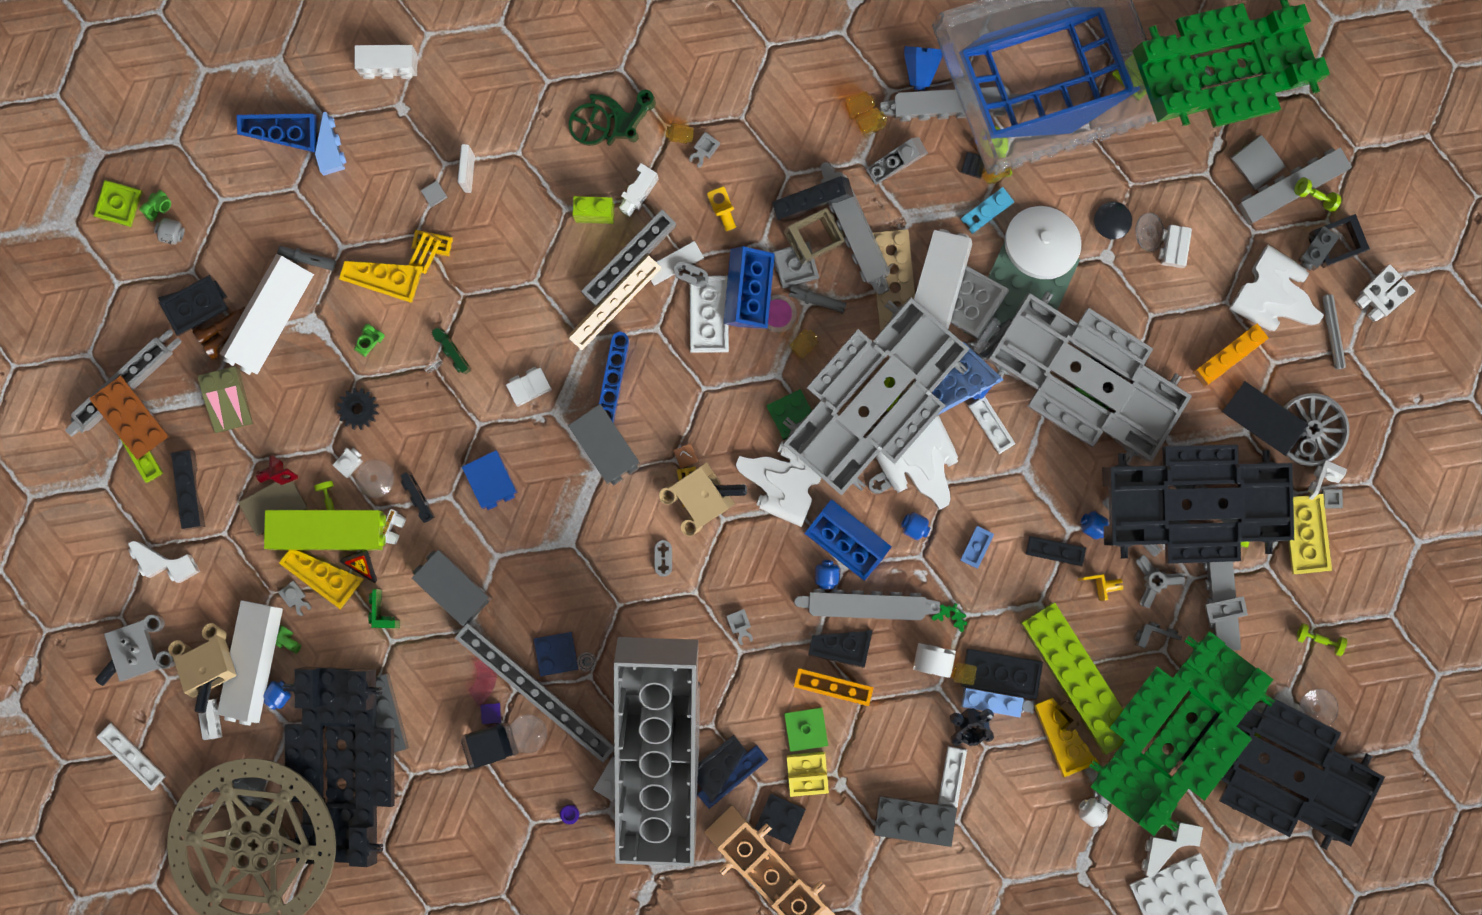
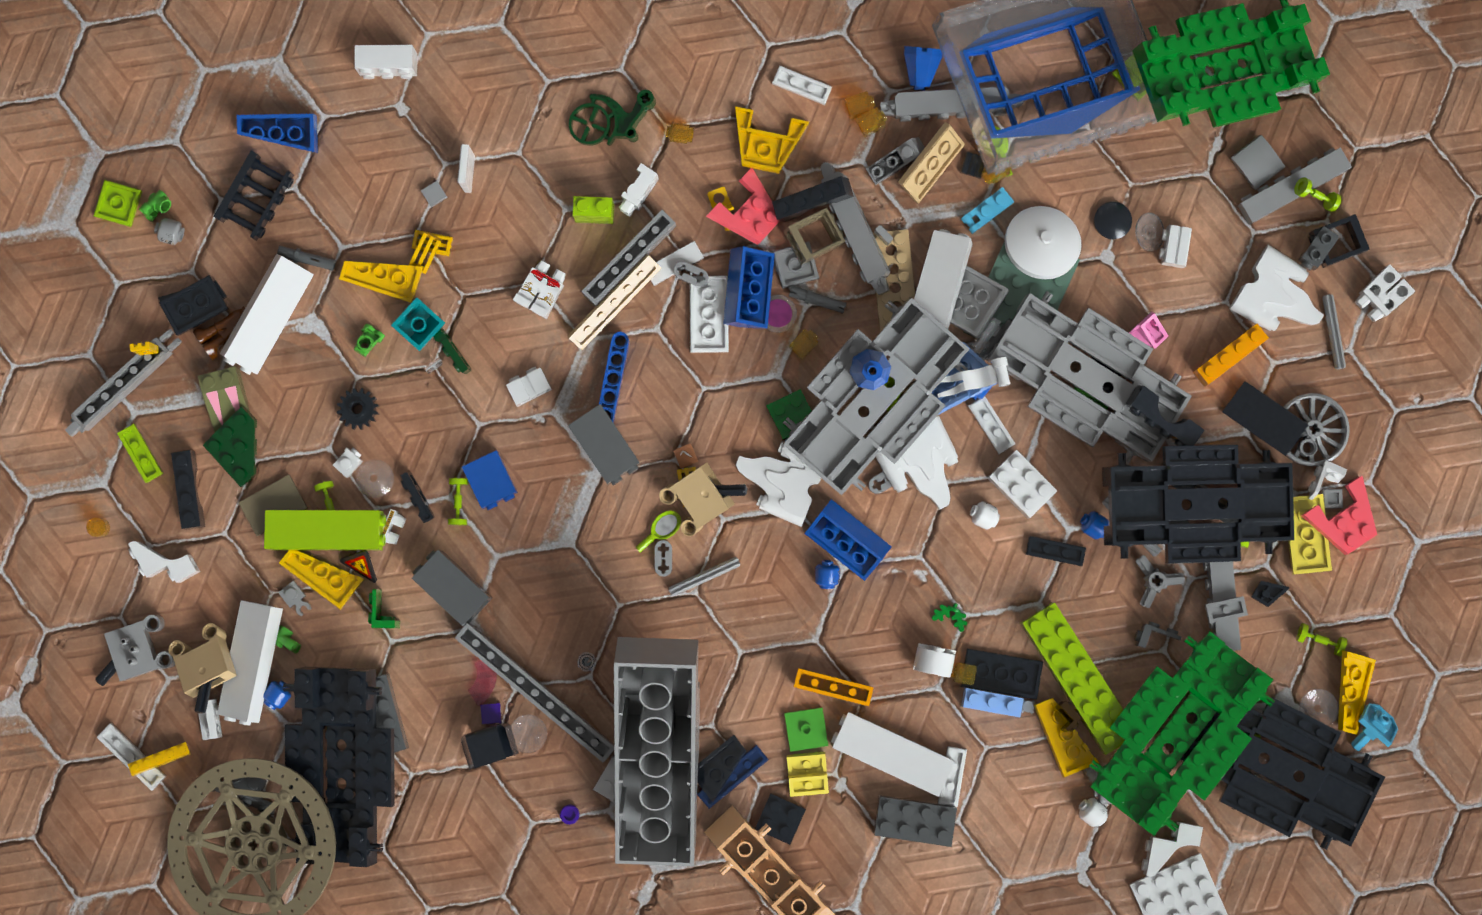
dark orange plate [89,375,169,460] -> none
dark red bracket [256,455,298,485] -> none
light blue slope [315,112,347,176] -> none
dark blue plate [534,632,579,677] -> none
light grey plate [689,132,720,168] -> none
light grey plate [727,609,753,645] -> none
light grey hinge [794,589,940,620] -> none
black wing [808,630,873,668] -> none
blue head [901,512,931,540] -> none
black piece [950,708,994,746] -> none
medium blue plate [960,526,994,569] -> none
yellow bracket [1077,574,1123,601] -> none
none -> clear yellow brick [86,518,110,537]
none -> yellow piece [128,742,191,776]
none -> yellow tile [130,342,159,356]
none -> dark green plate [203,406,257,487]
none -> black fence [213,151,294,241]
none -> teal slope [391,298,445,351]
none -> lime wheel [448,478,468,525]
none -> white hips [513,260,566,319]
none -> lime piece [636,511,681,553]
none -> light grey axle [669,557,740,596]
none -> coral wing [706,168,780,245]
none -> yellow wing [735,106,809,174]
none -> white tile [772,65,832,105]
none -> white brick [831,712,955,797]
none -> blue cone [849,349,891,390]
none -> light grey tile [874,225,893,246]
none -> tan tile [898,122,965,204]
none -> white flag [937,357,1010,398]
none -> white head [970,501,1000,530]
none -> white brick [987,450,1057,519]
none -> black arch [1125,385,1204,446]
none -> bright pink slope [1129,312,1168,349]
none -> black piece [1251,581,1289,607]
none -> coral wing [1301,476,1377,555]
none -> yellow wing [1338,650,1376,735]
none -> medium azure piece [1351,703,1398,751]

